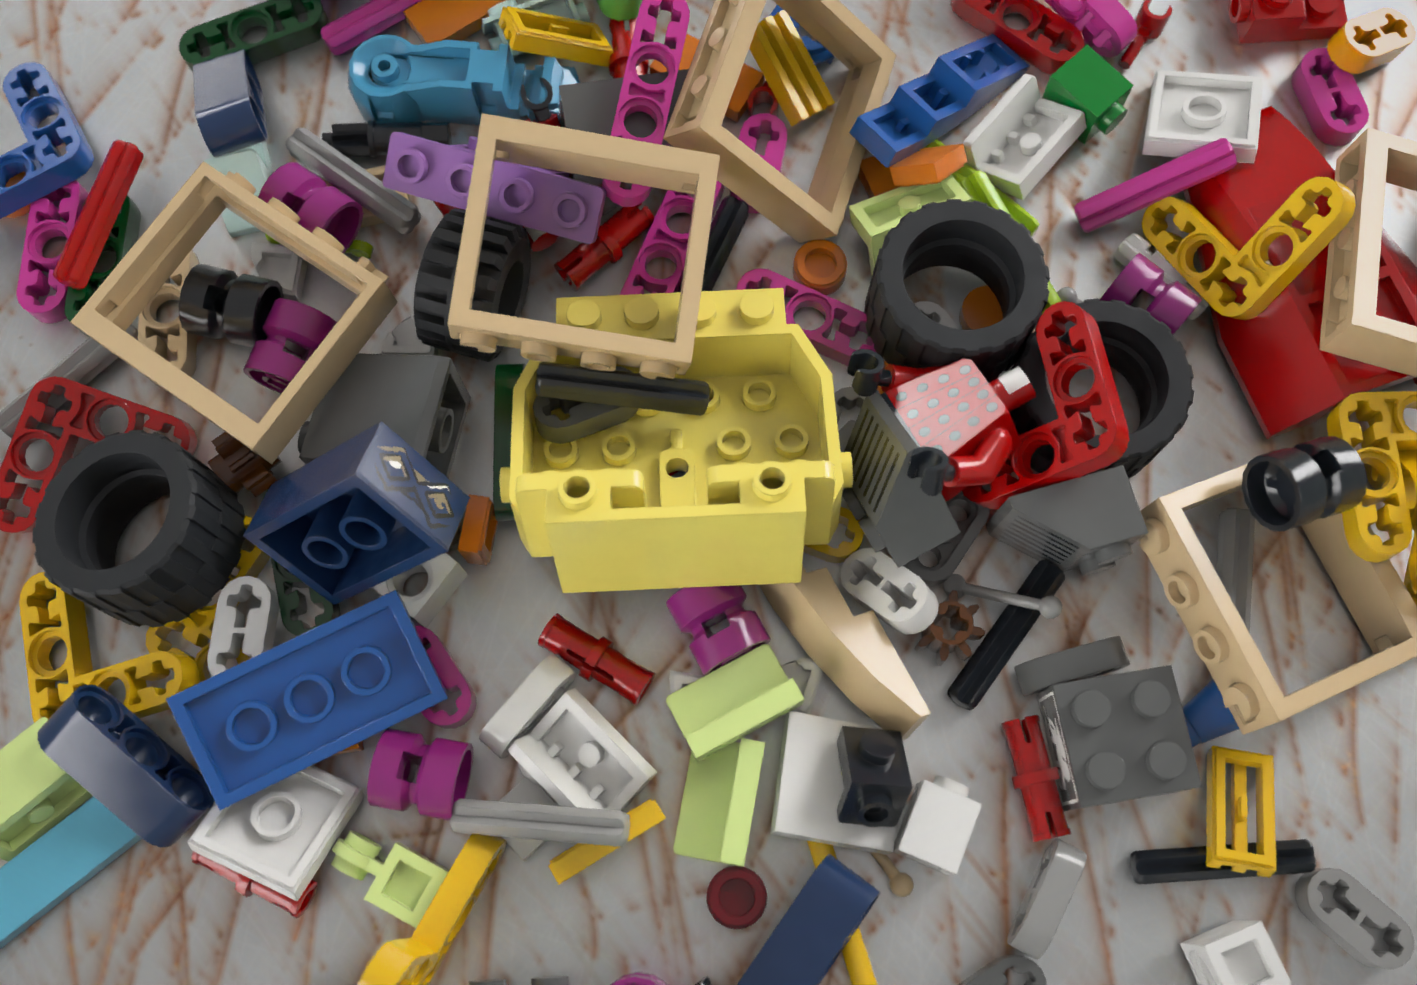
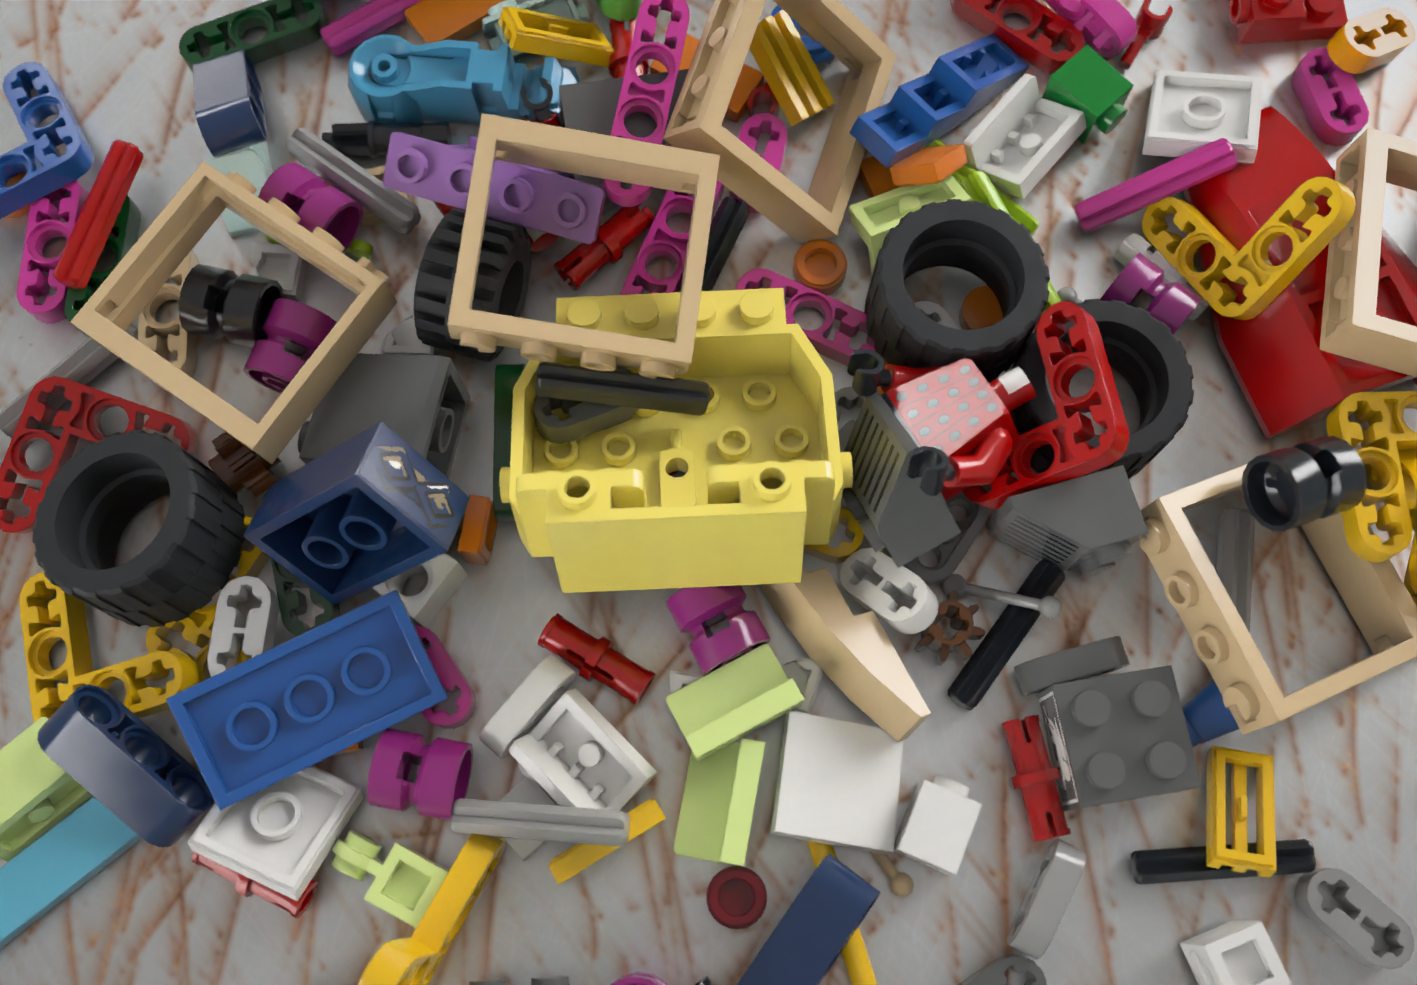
black bracket [837,726,912,827] -> none

